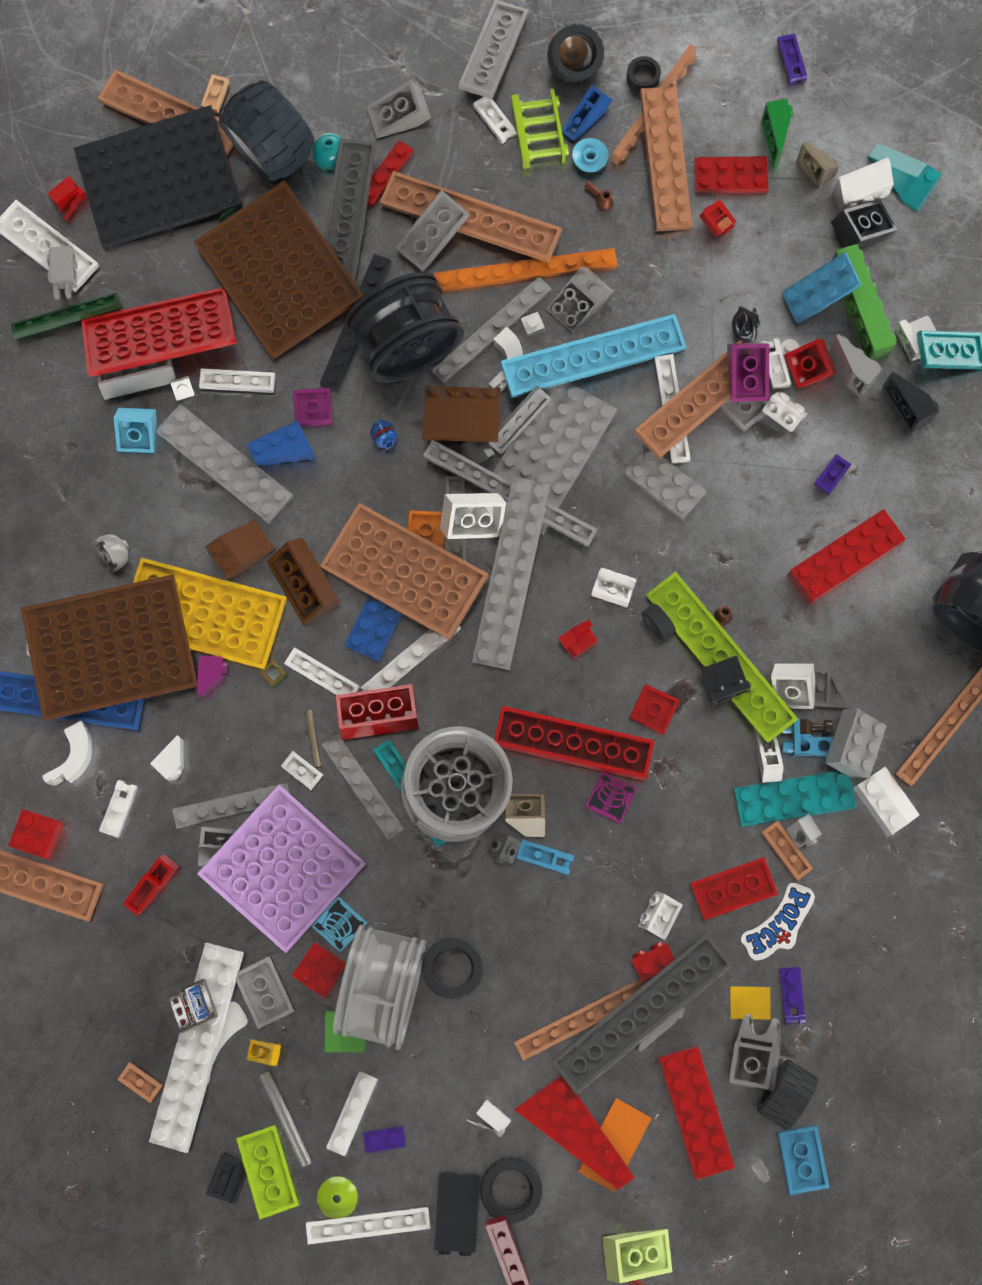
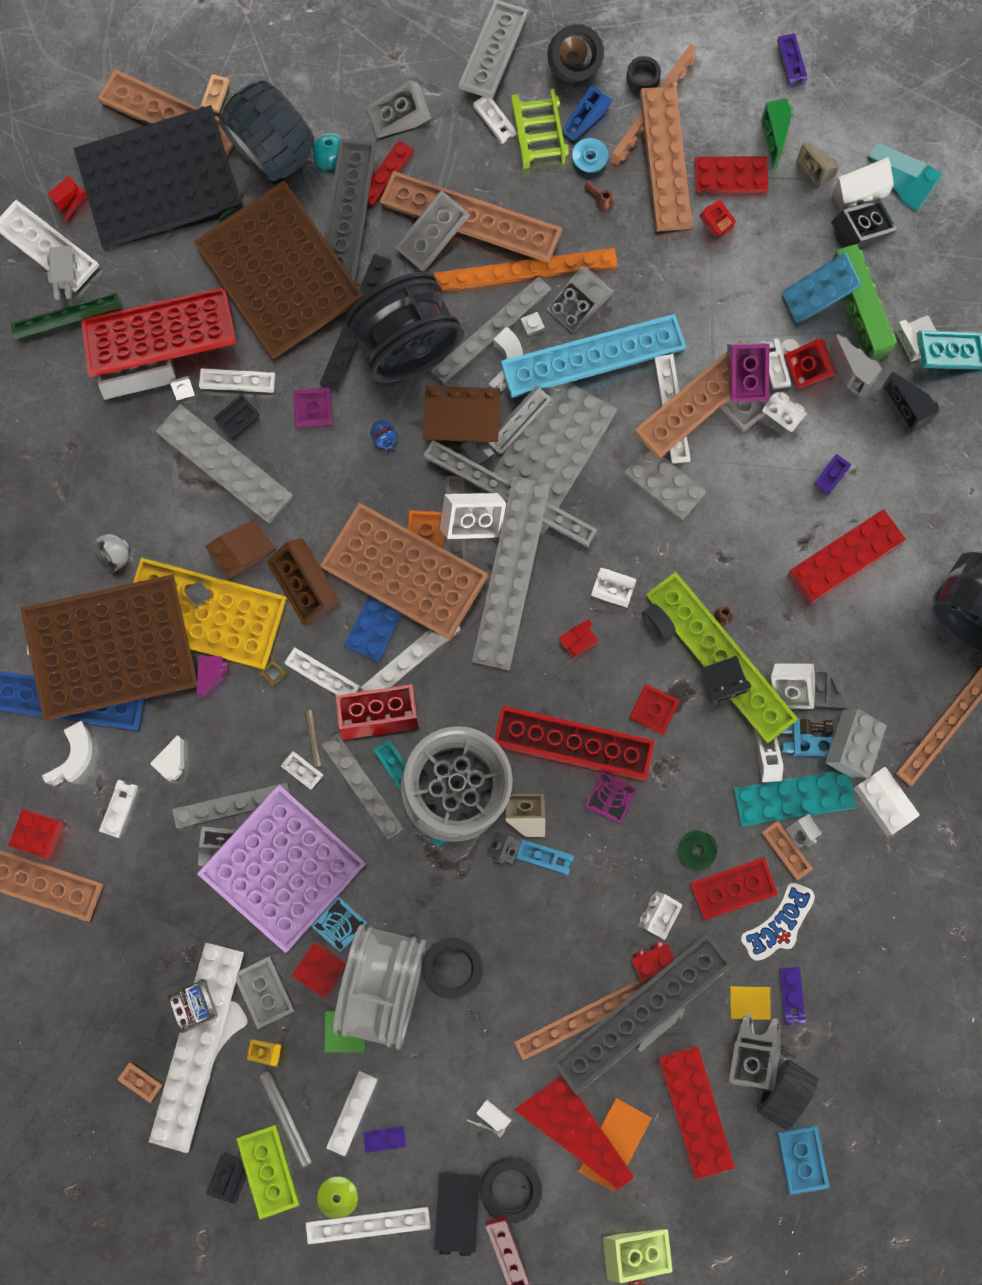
medium azure slope [114,408,157,453] -> none
red slope [123,854,180,916] -> none
blue wedge [246,420,315,467] -> none
black hat [732,306,760,342] -> none
clear plate [748,1160,770,1184] -> none
none -> dark grey plate [184,580,212,607]
none -> black plate [213,394,260,439]
none -> dark green plate [678,830,718,870]

